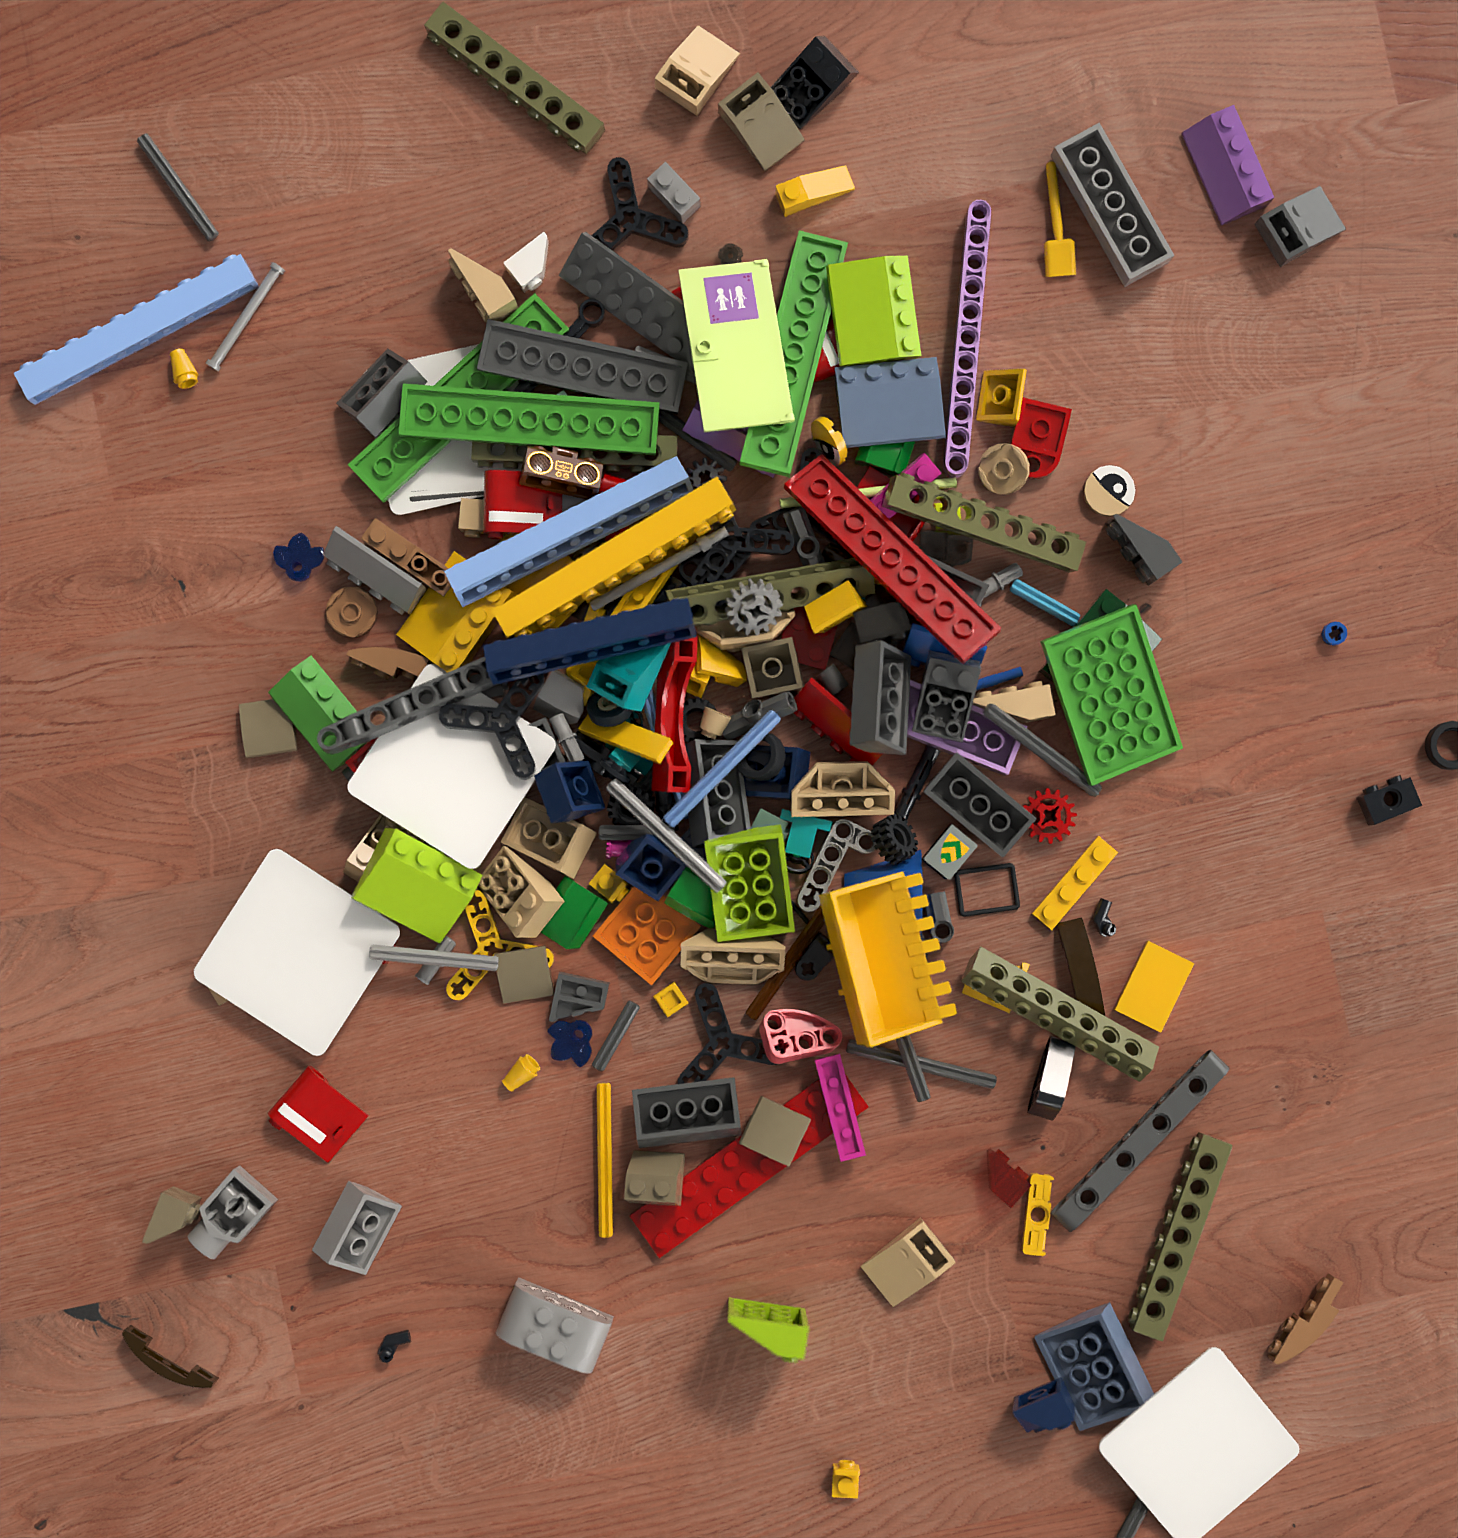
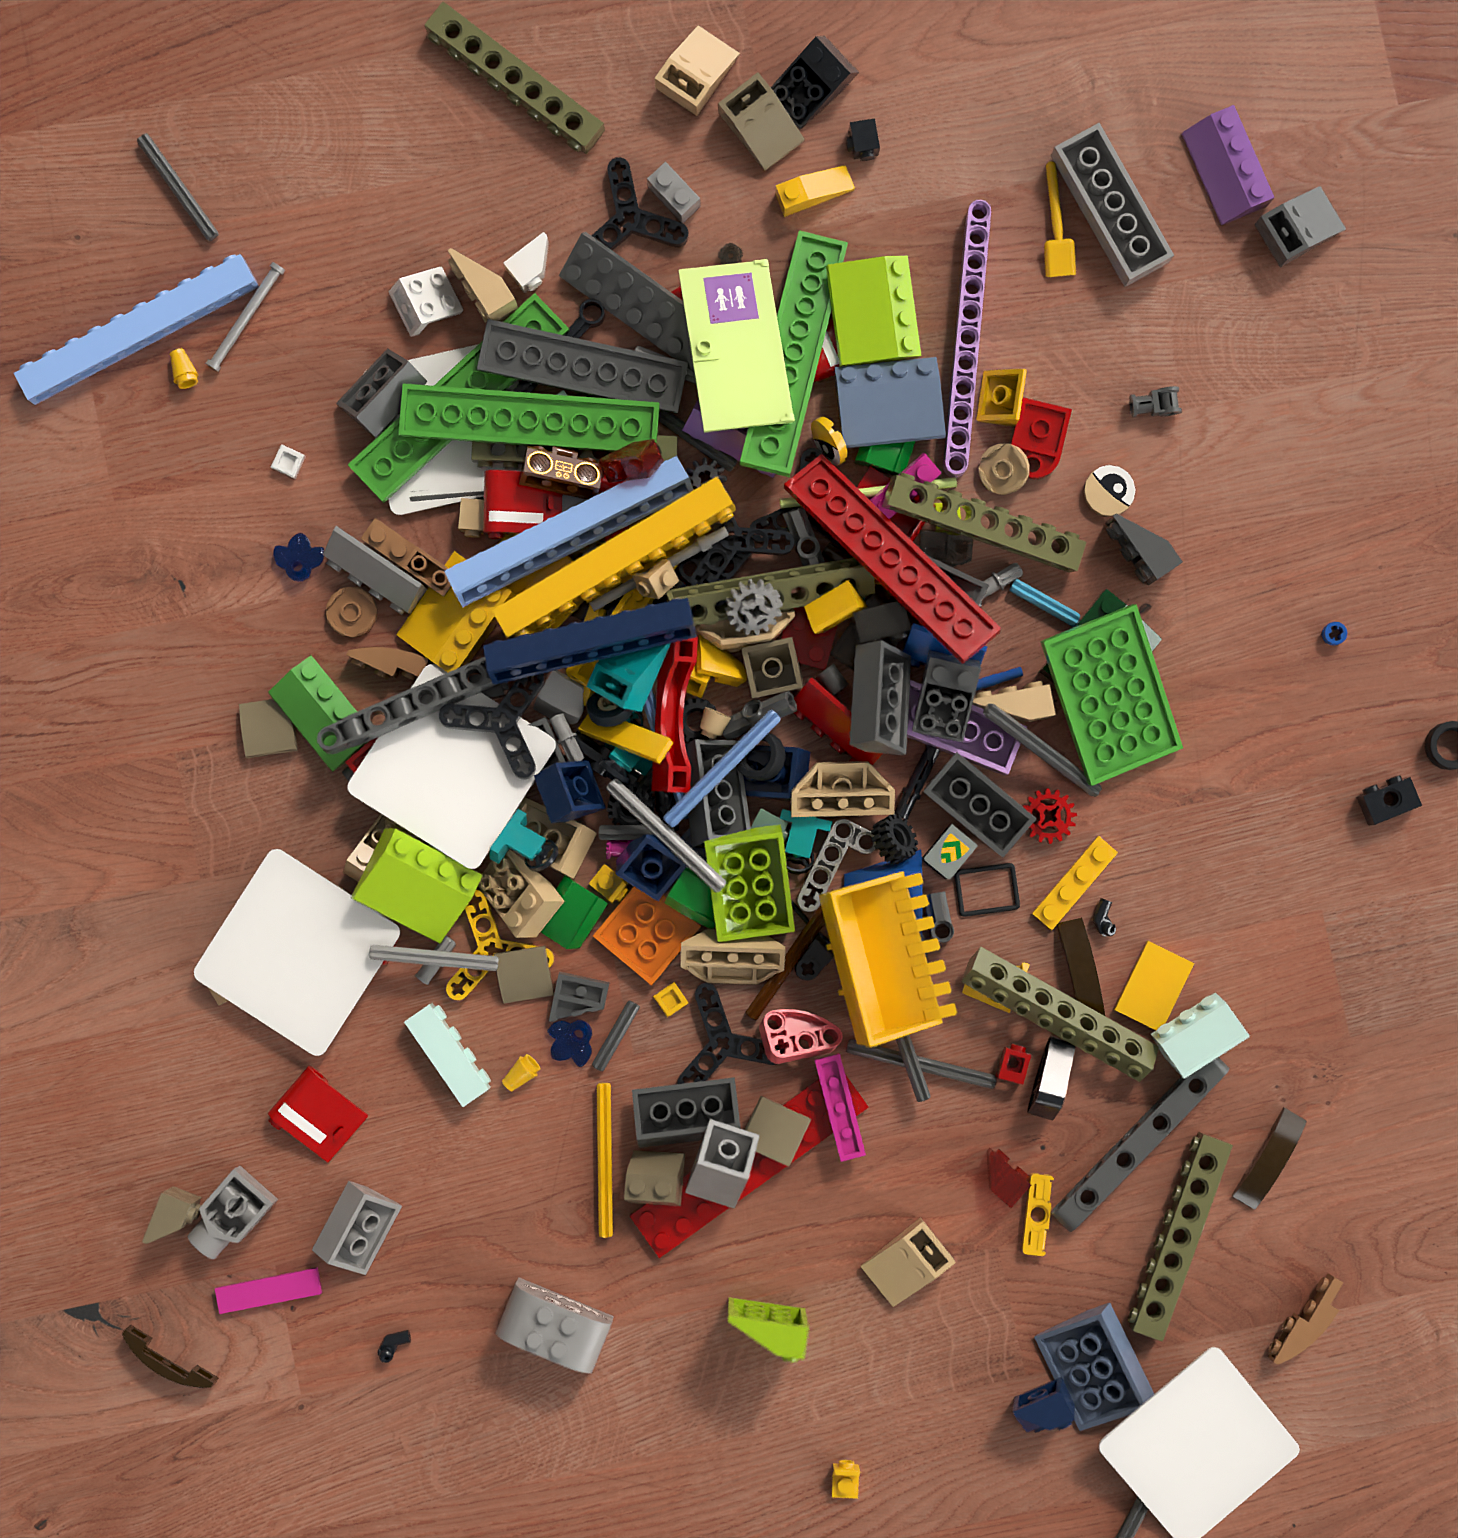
none -> dark pink tile [215,1267,323,1314]
none -> white tile [271,444,306,479]
none -> white bracket [389,267,463,337]
none -> light aqua brick [404,1003,491,1107]
none -> teal piece [489,809,558,871]
none -> clear red slope [599,439,664,483]
none -> tan bracket [633,559,679,599]
none -> light grey slope [685,1119,760,1209]
none -> black brick [846,118,880,161]
none -> red brick [996,1043,1031,1085]
none -> dark grey connector [1129,386,1182,417]
none -> light aqua slope [1151,993,1250,1079]
none -> dark brown slope [1232,1107,1307,1210]

